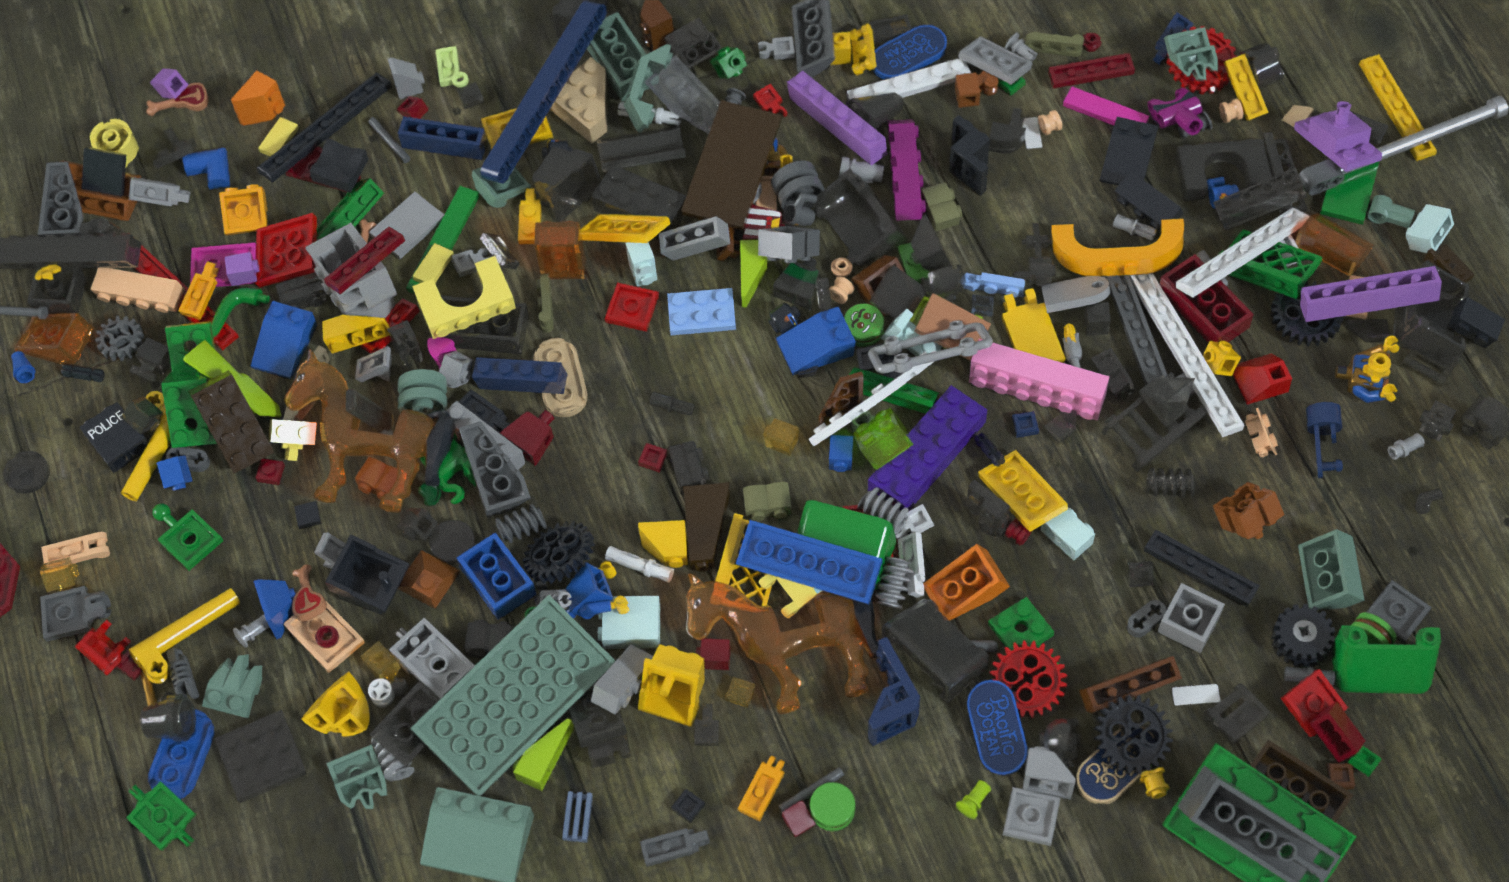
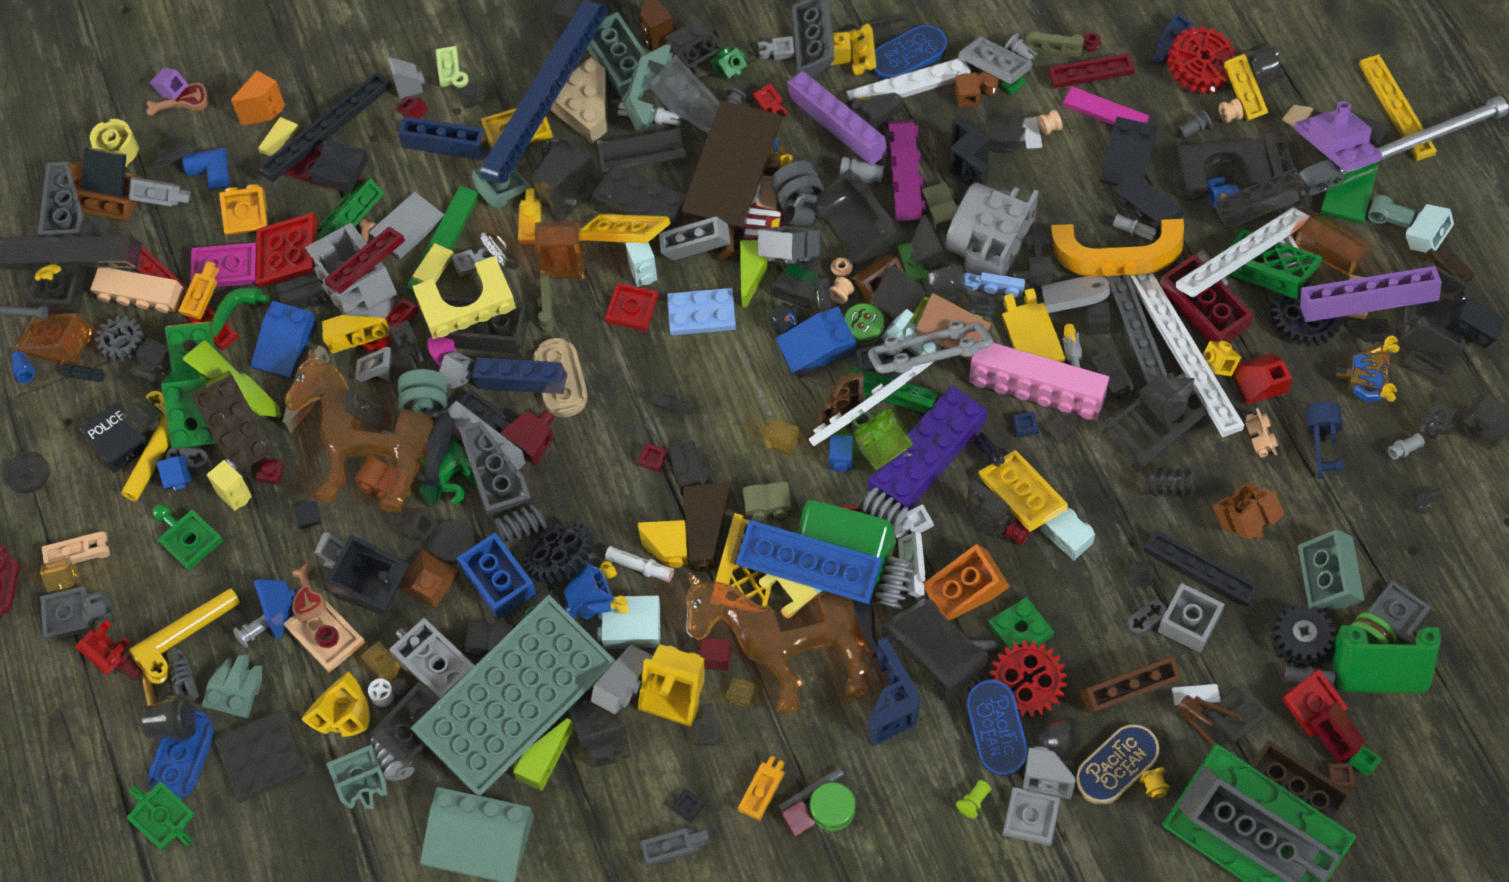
medium lavender brick [225,252,260,286] -> none
hinge [269,419,316,461] -> none
dark grey bar [368,117,411,163] -> none
light grey pin [540,589,572,610] -> none
sand blue tile [562,791,593,842] -> none
black gear [1093,695,1173,775] -> none
magenta connector [1148,88,1203,135] -> none
sand green plate [1164,27,1218,81] -> none
yellow brick [1362,353,1391,383] -> none
none -> light yellow brick [207,460,252,511]
none -> light grey brick [945,183,1039,276]
none -> reddish brown plant [1177,695,1242,746]

